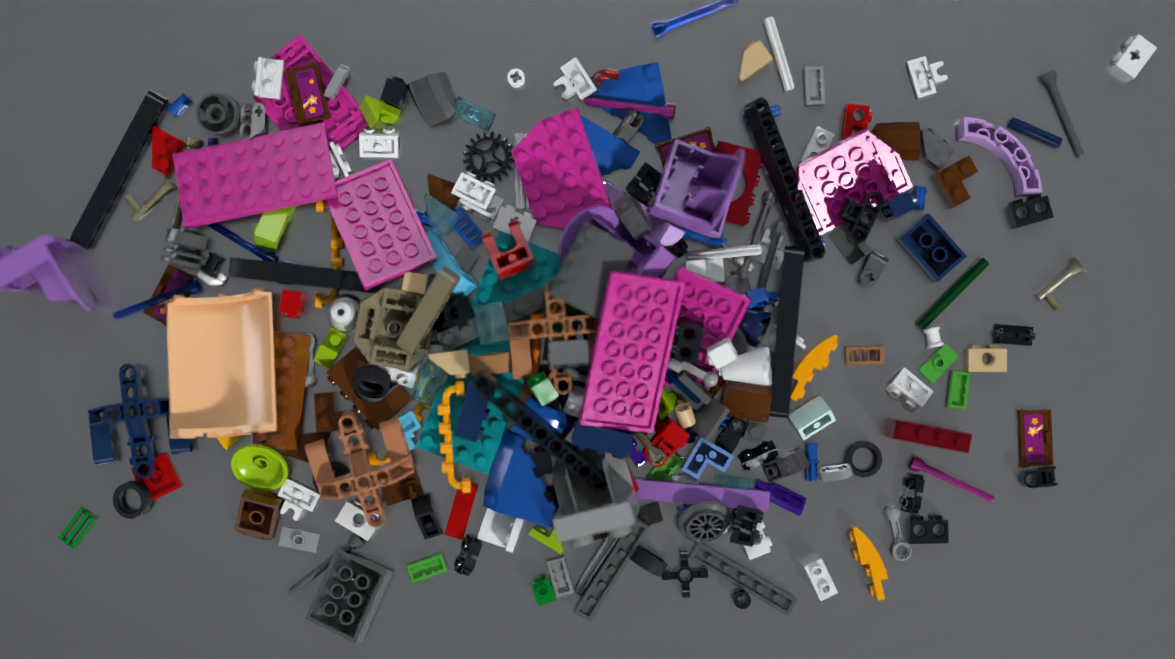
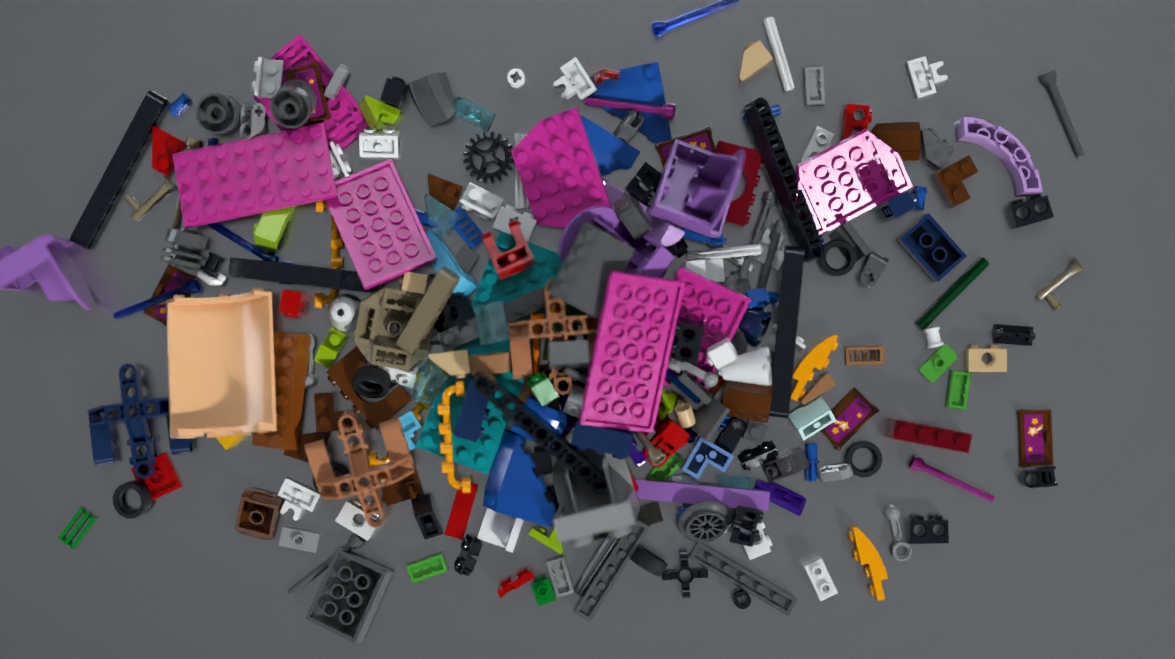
lime dish [231,444,289,491] -> none
white bracket [451,171,497,210] -> none
black piece [836,191,884,245] -> none
white bracket [885,367,934,413] -> none
black hinge [901,473,925,514] -> none
dark blue axle [1007,117,1063,148] -> none
white brick [1111,34,1157,81] -> none
none -> dark grey wheel [270,79,317,128]
none -> red wing [497,568,535,598]
none -> medium nougat slope [799,372,836,405]
none -> black tyre [819,239,856,276]
none -> door [820,387,879,451]

